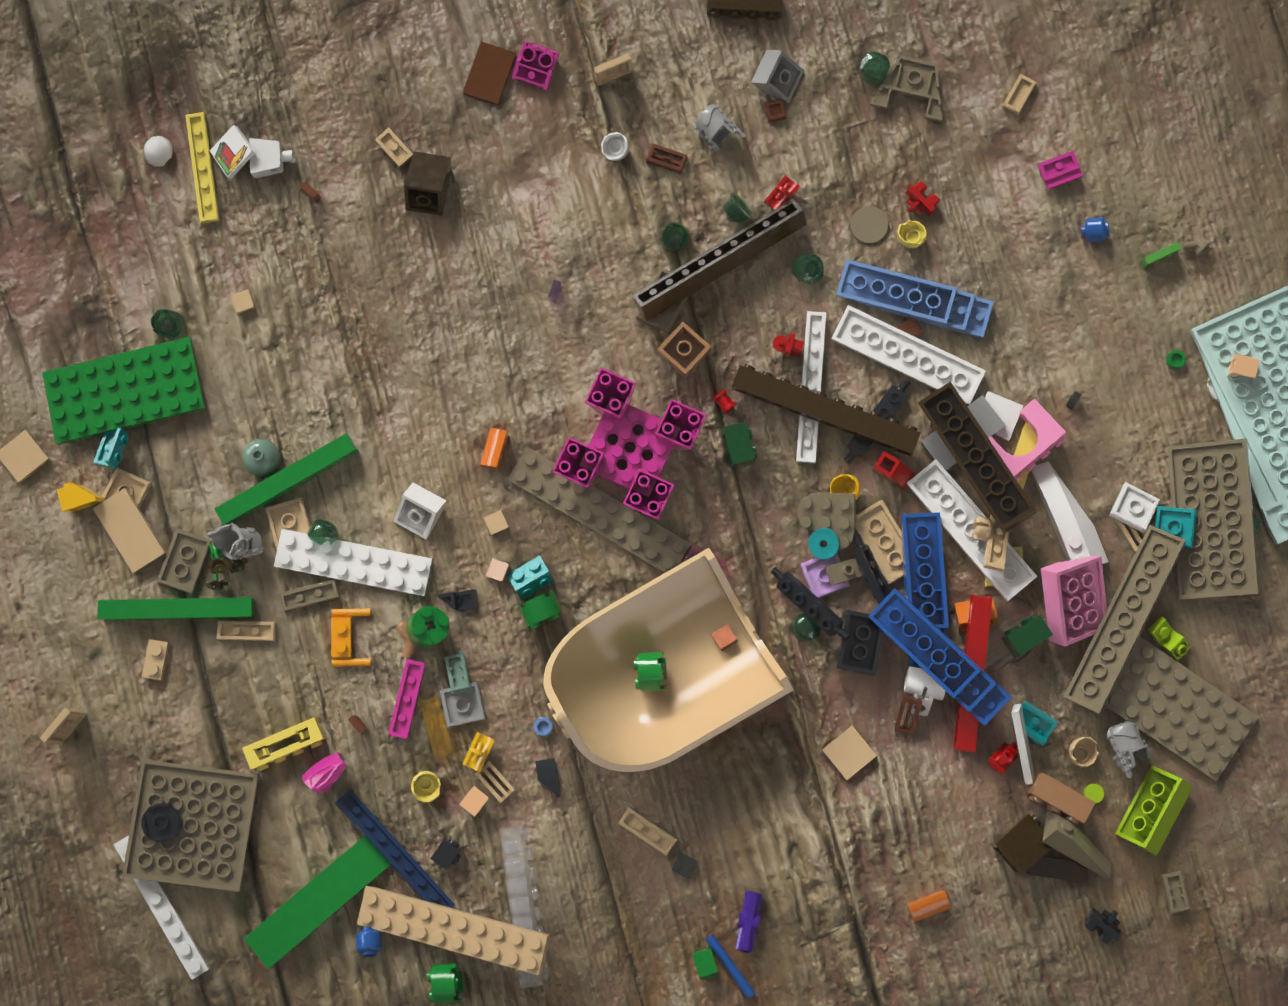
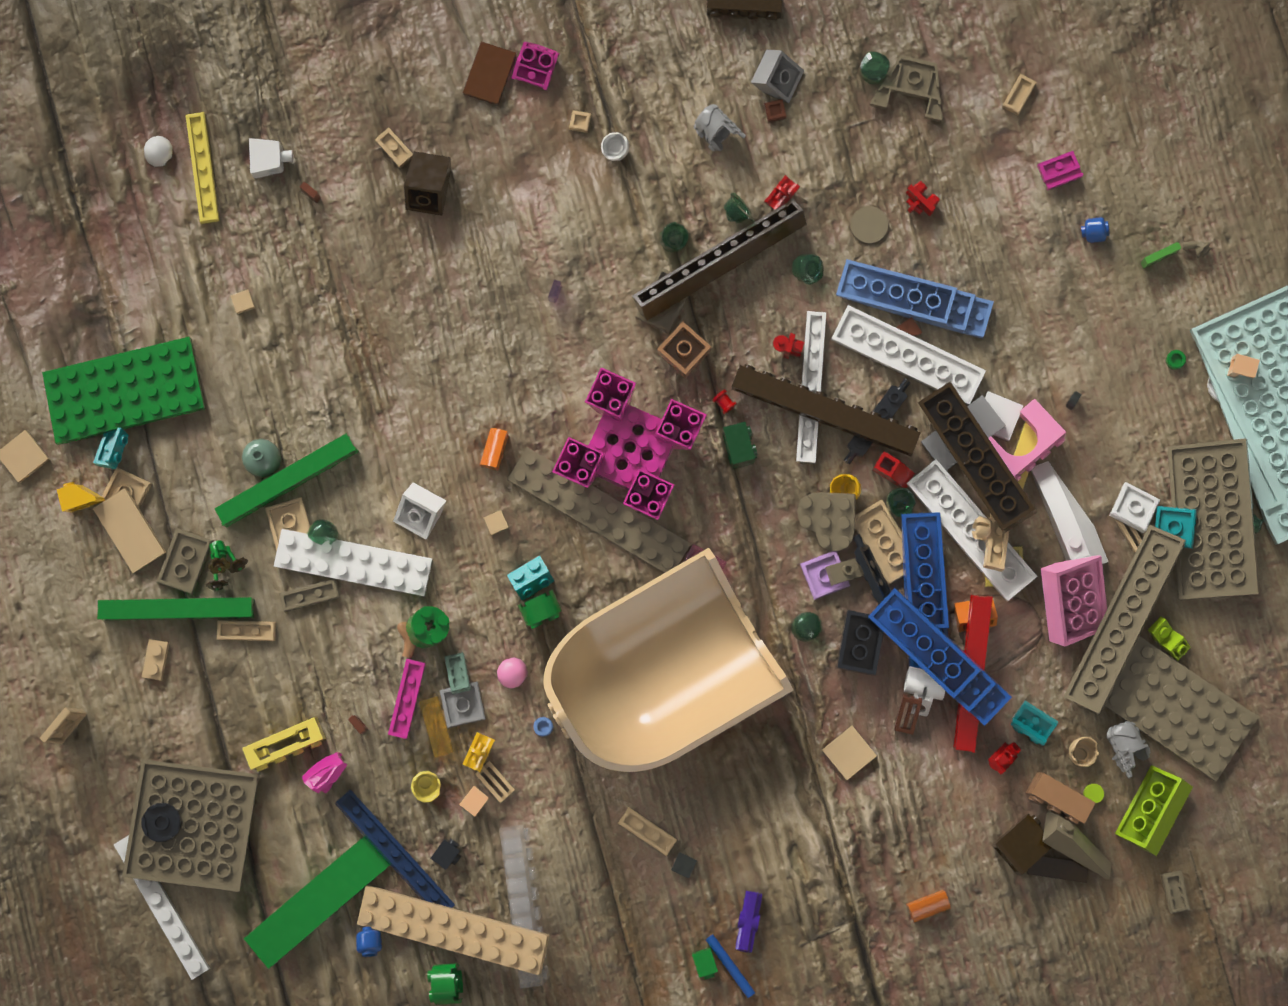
clear green hair [151,309,184,339] -> none
light grey helmet [207,523,263,560] -> none
tile [210,125,256,179] -> none
light orange plate [331,608,371,667] -> none
black slope [438,589,479,611] -> none
slope [486,558,511,583] -> none
black slope [535,758,561,797] -> none
tan tile [594,53,632,86] -> none
green brick [634,652,667,692] -> none
copper tile [646,143,688,174] -> none
tile [711,624,738,652] -> none
black plate [771,567,850,641] -> none
teal piece [808,528,840,559] -> none
light yellow hair [897,220,927,249] -> none
dark green brick [1002,615,1053,658] -> none
white tile [1011,704,1035,785] -> none
black hips [1085,907,1121,945] -> none
none -> bright pink hair [497,657,528,688]
none -> tan tile [569,110,591,133]
none -> clear green hair [886,487,916,517]

